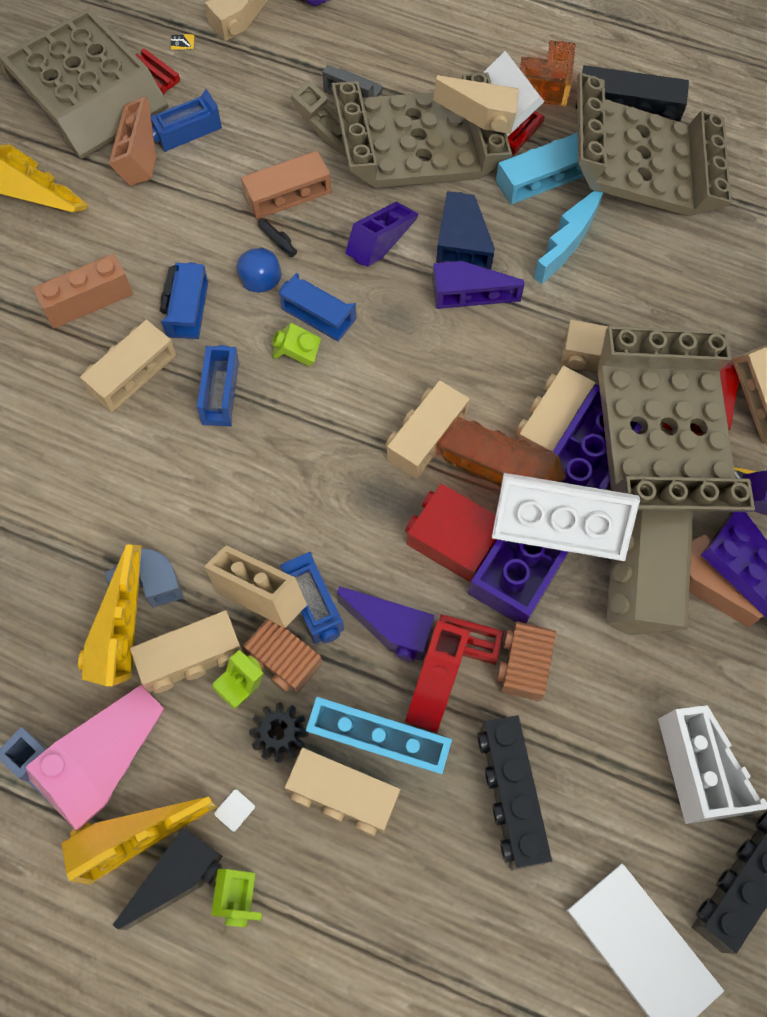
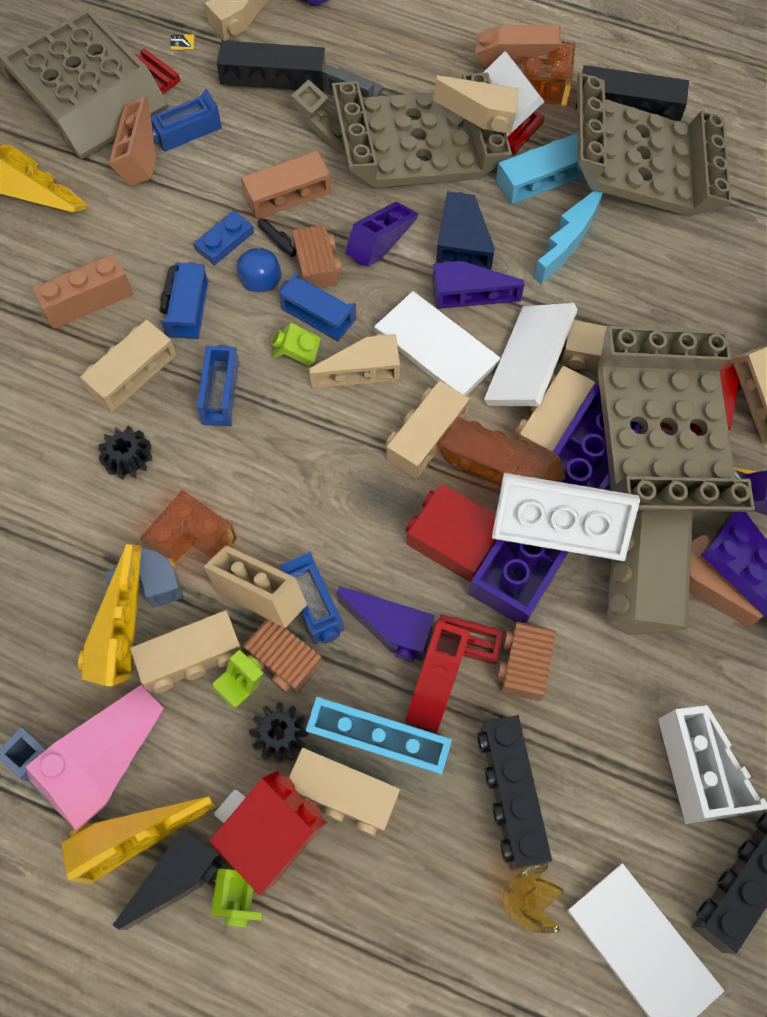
none -> black gear [98,426,153,480]
none -> clear orange brick [140,490,237,568]
none -> blue plate [193,210,254,266]
none -> red brick [209,771,327,895]
none -> black brick [217,40,326,91]
none -> nougat brick [292,224,342,288]
none -> tan slope [309,334,400,389]
none -> white tile [374,291,501,396]
none -> nougat slope [475,25,561,70]
none -> white tile [484,303,578,406]
none -> clear yellow piece [503,863,564,933]

